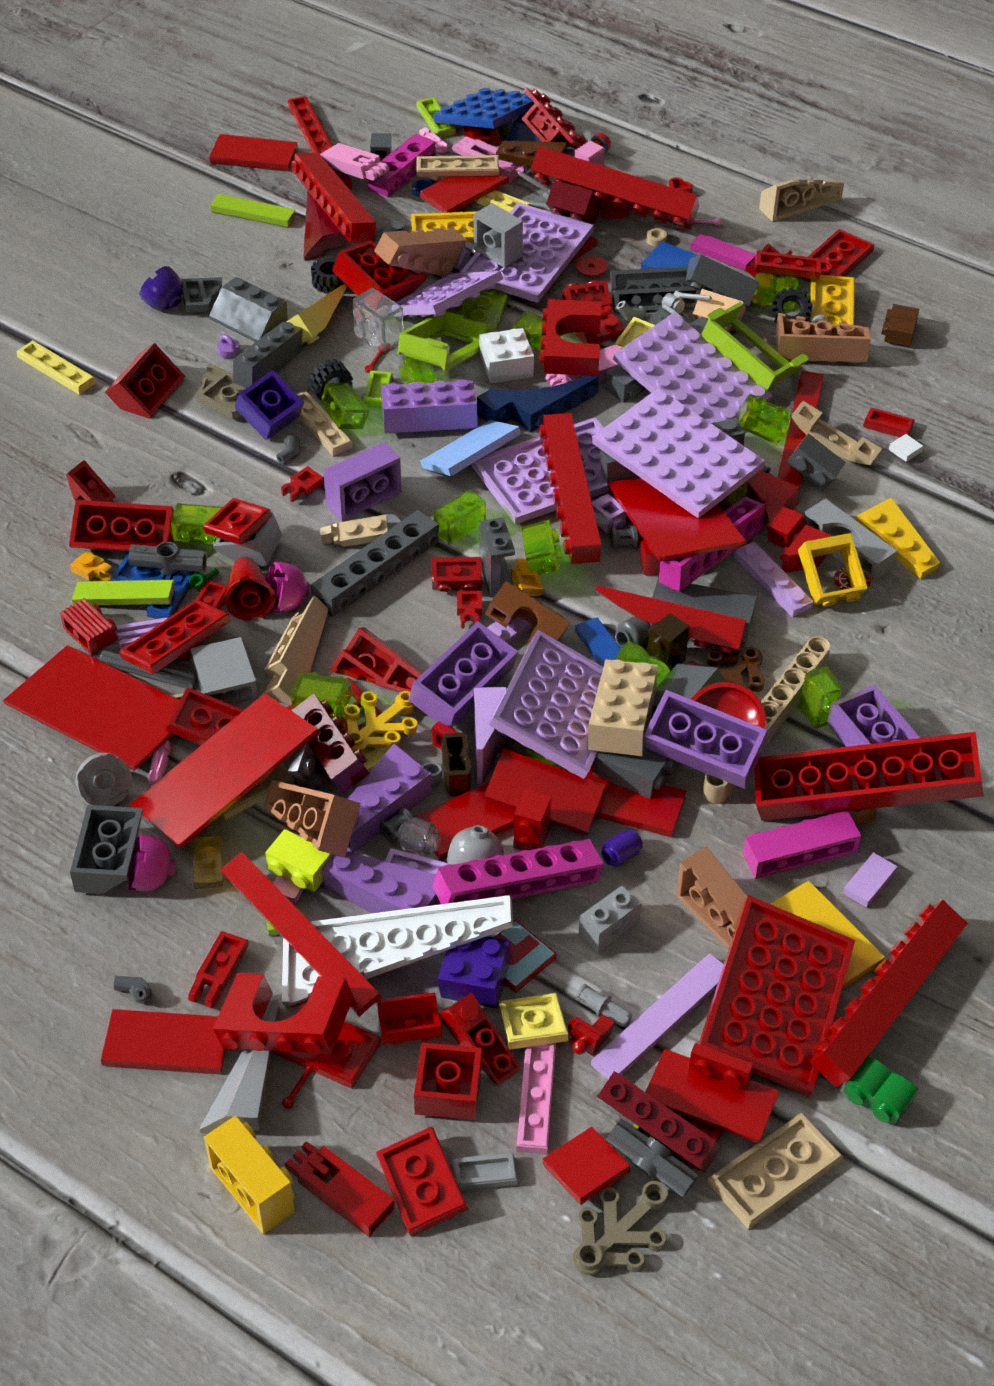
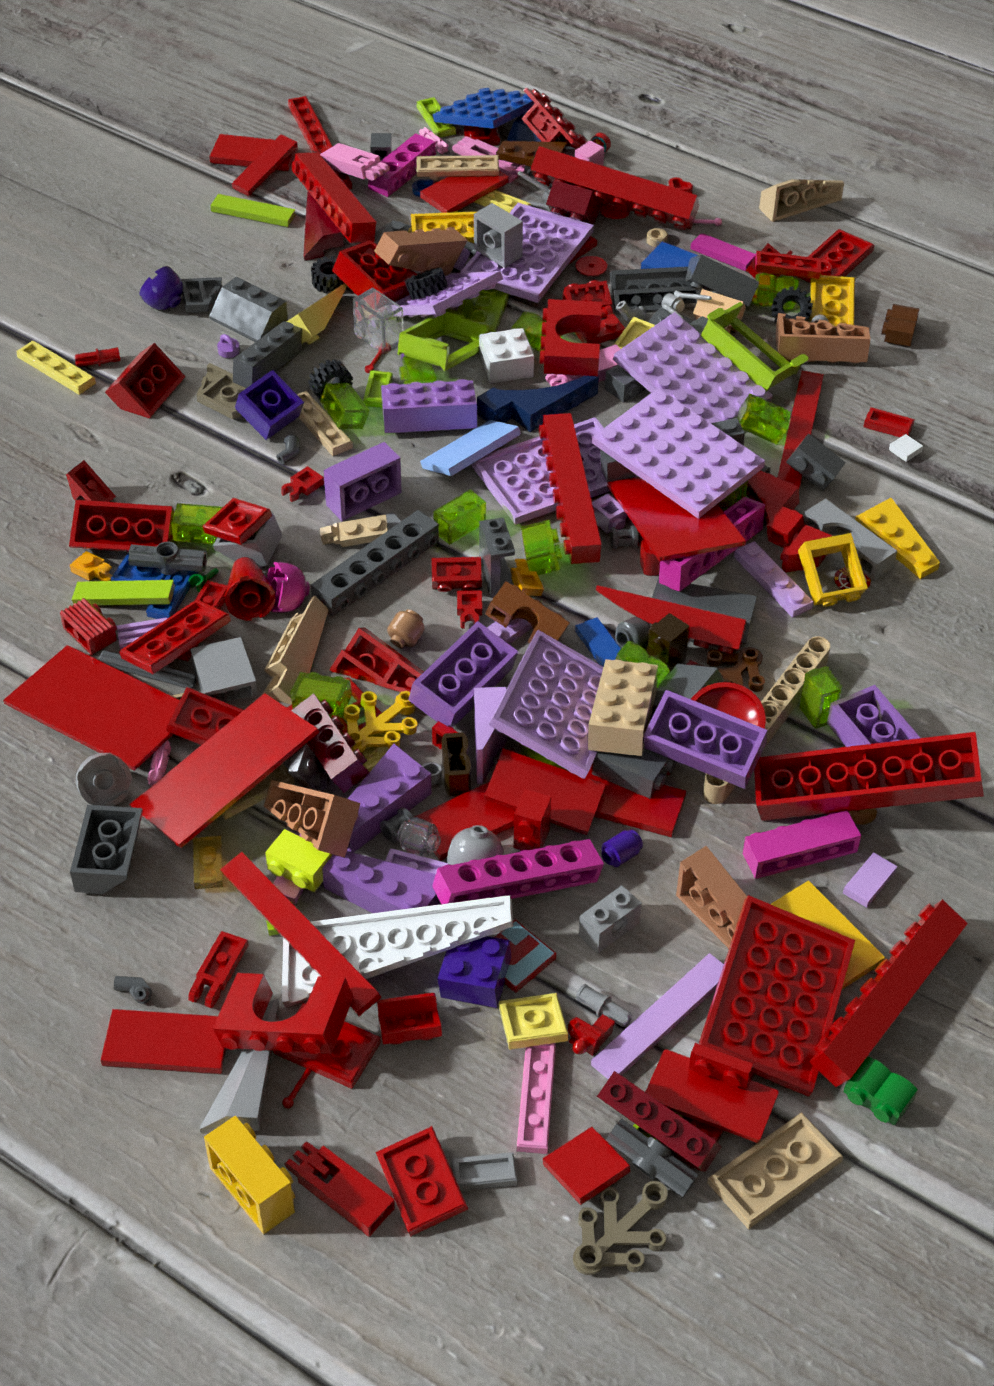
dark pink cylinder [128,834,175,891] -> none
red brick [414,1042,482,1120] -> none
red slope [439,992,521,1085] -> none
tan slope [791,401,882,465] -> none
none -> red axle [74,347,121,367]
none -> red tile [232,134,298,196]
none -> medium nougat head [387,609,425,648]
none -> black tyre [405,268,448,300]

